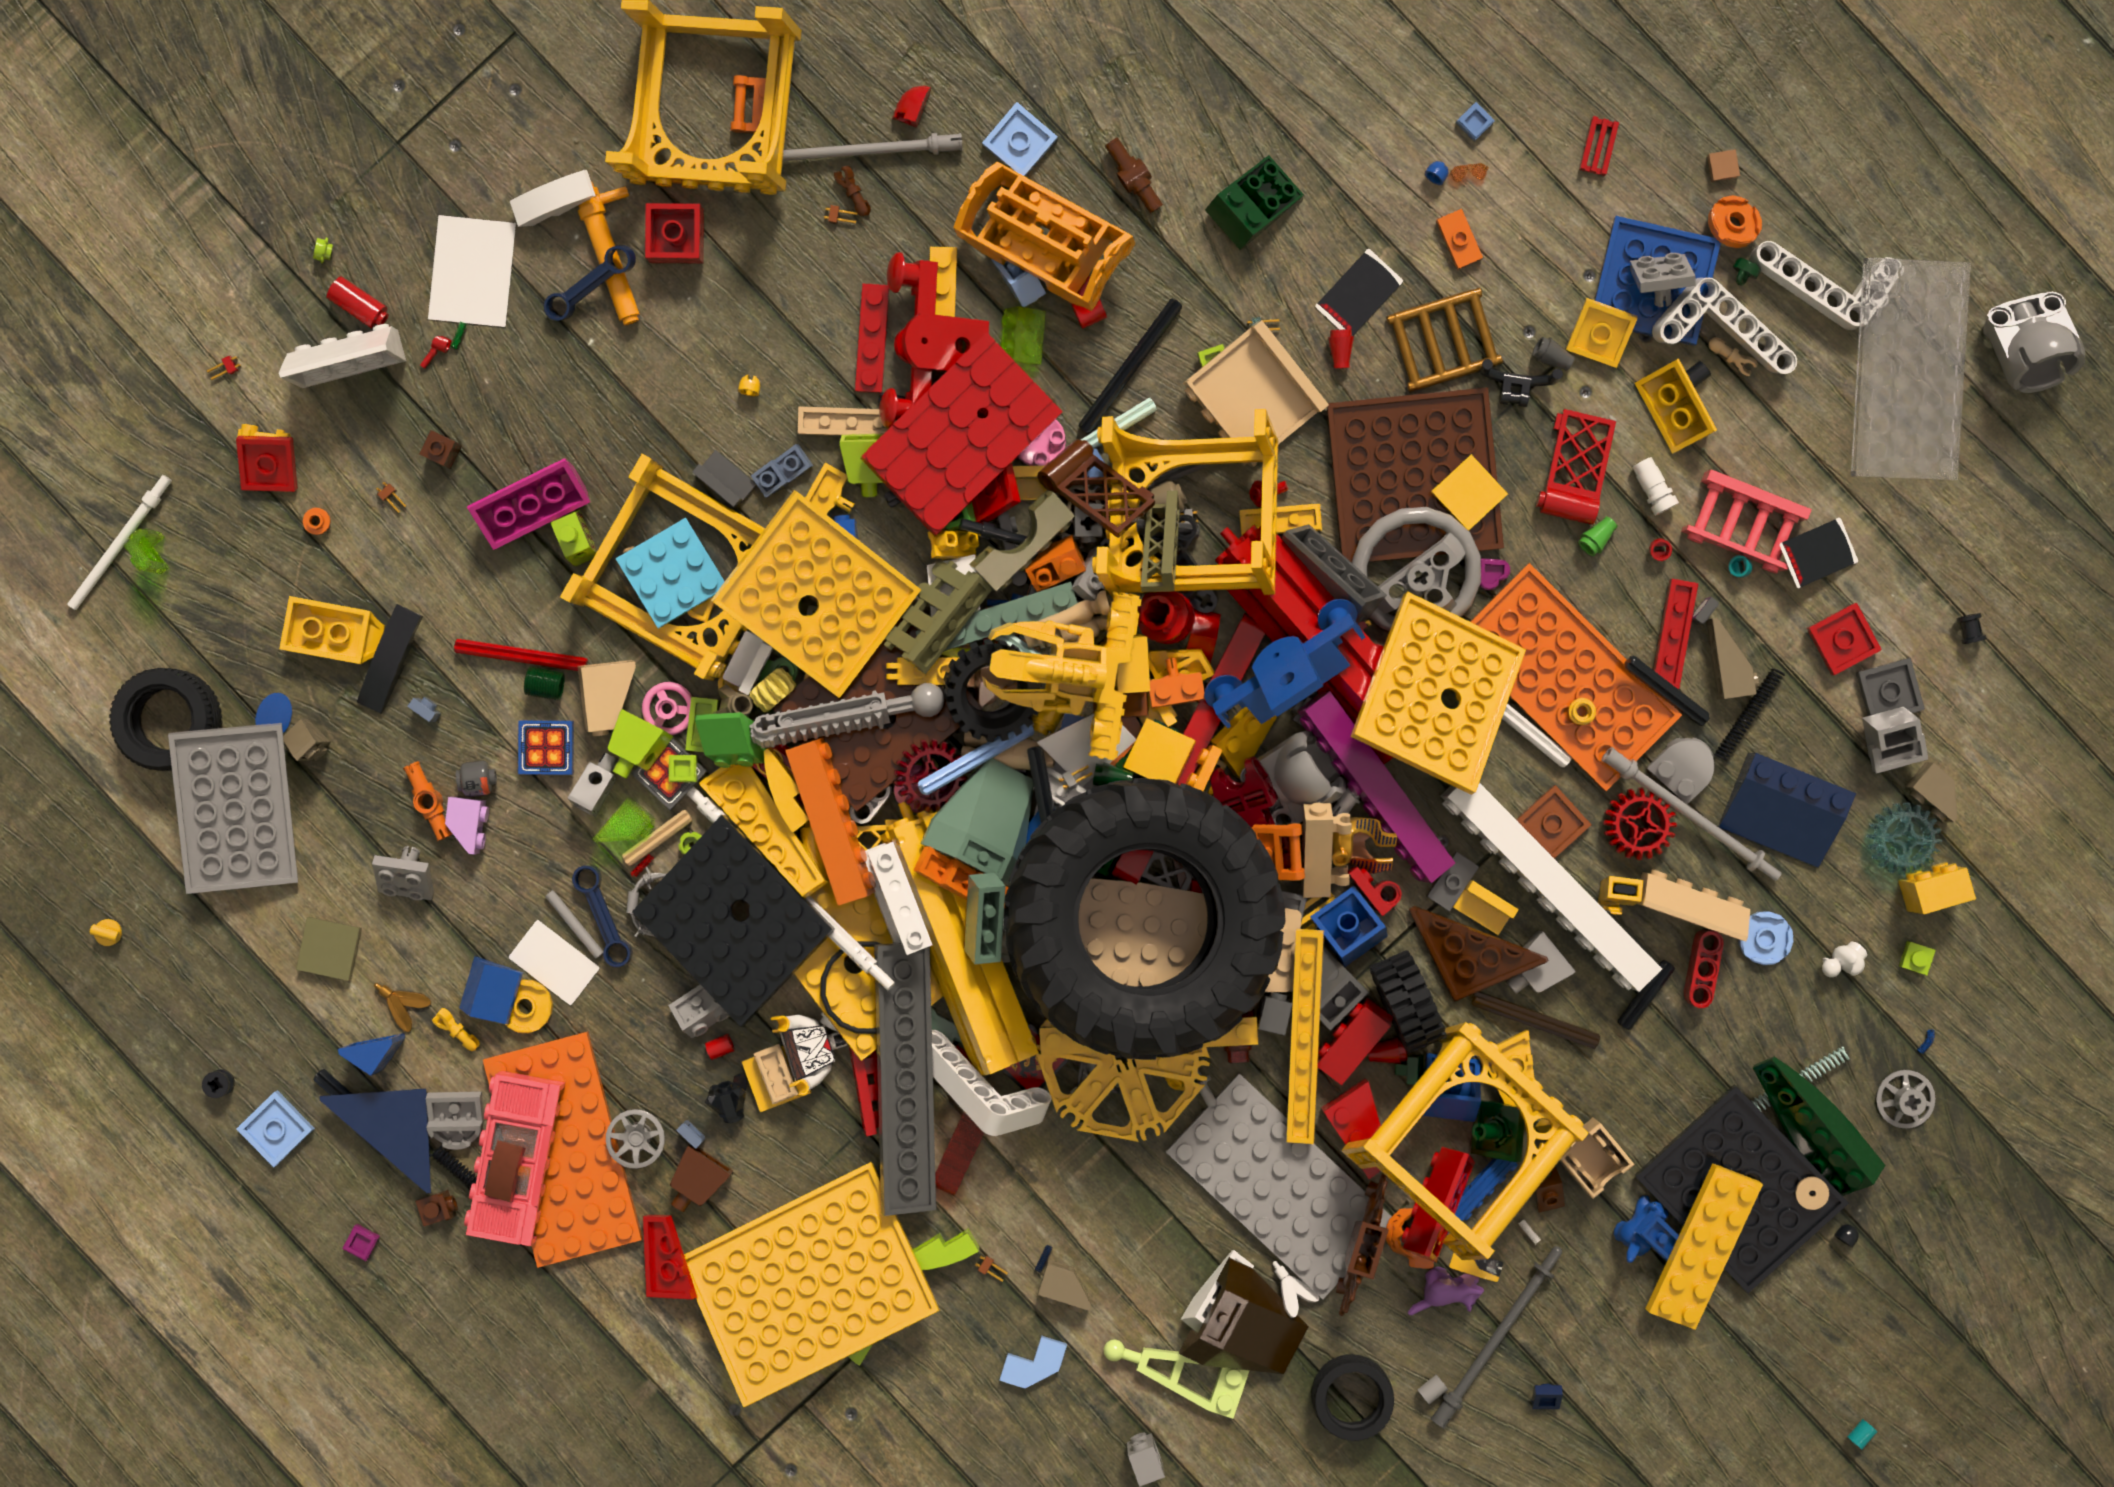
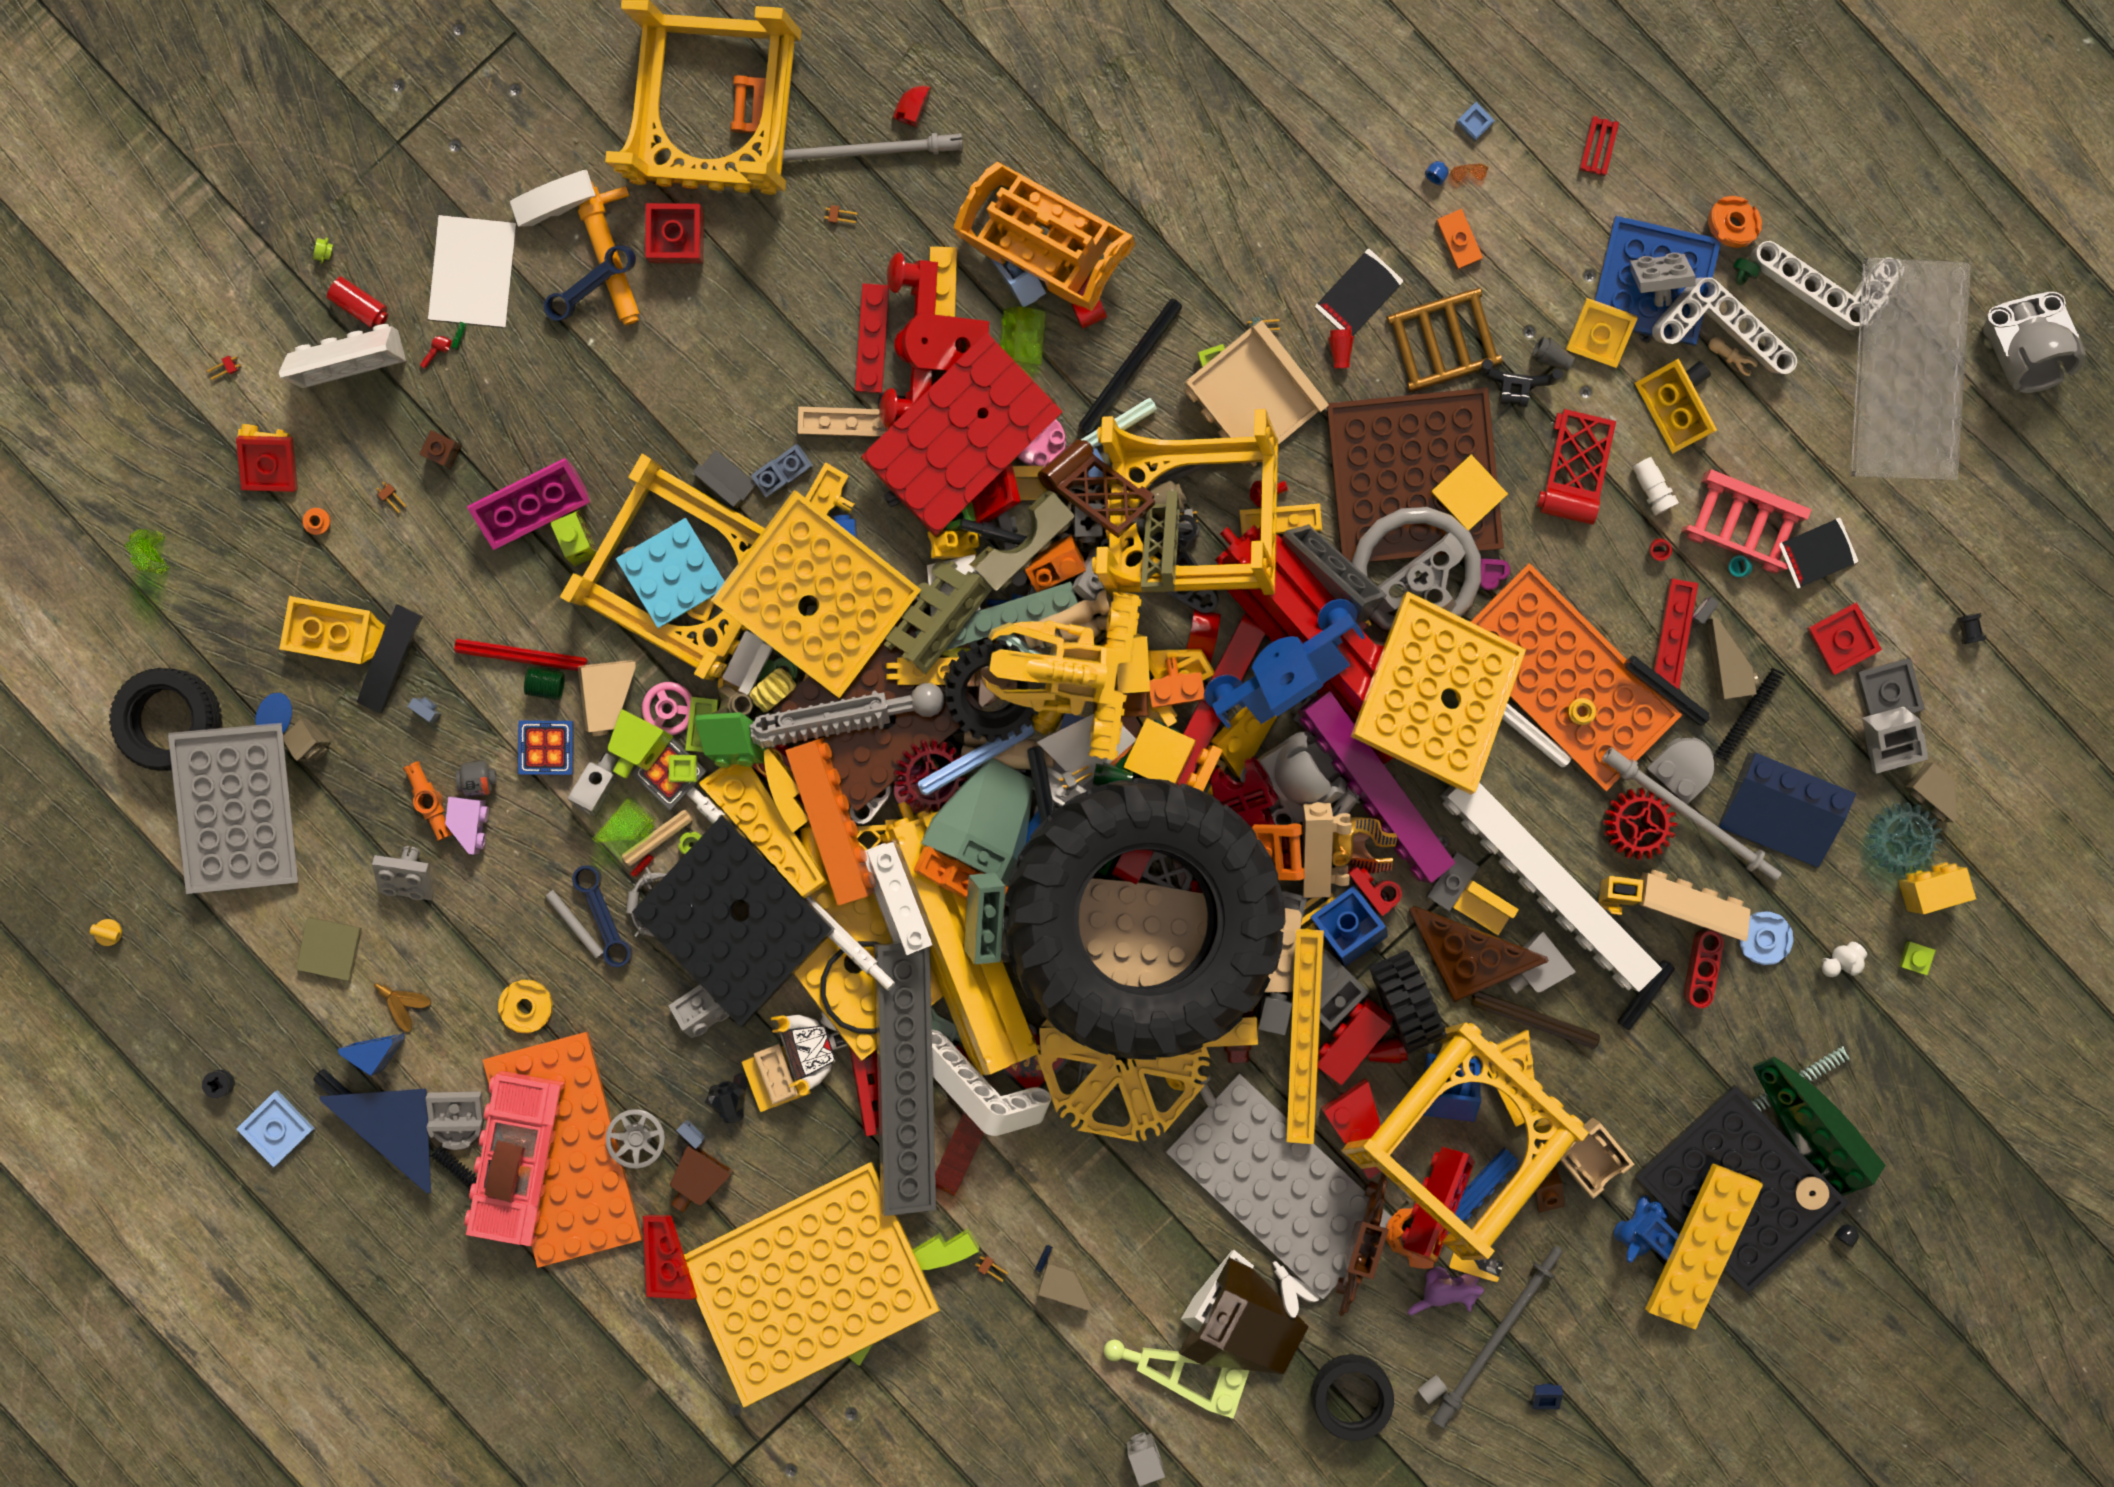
white bar [67,475,172,610] -> none
magenta tile [342,1224,380,1261] -> none
reddish brown bracket [415,1190,458,1226] -> none
yellow piece [432,1008,480,1051] -> none
blue slope [459,957,523,1024] -> none
white sticker [509,920,599,1005] -> none
red hinge [705,1034,735,1060] -> none
yellow hinge [738,375,760,396] -> none
reddish brown piece [834,166,871,217] -> none
lime torso [840,434,883,497] -> none
light blue tile [982,102,1058,177] -> none
light blue tile [999,1335,1067,1388] -> none
reddish brown pin [1105,137,1163,214] -> none
red piece [1137,591,1195,645] -> none
dark green slope [1205,155,1304,250] -> none
dark green tile [1395,1055,1423,1085] -> none
dark green plate [1471,1100,1525,1162] -> none
dark orange tile [1516,785,1591,859] -> none
white leg [1518,1220,1541,1245] -> none
bright green cone [1578,516,1617,556] -> none
medium nougat tile [1707,149,1740,182] -> none
teal hinge [1847,1419,1878,1450] -> none
light grey wheel [1876,1070,1936,1129] -> none
blue leg [1917,1029,1935,1054] -> none

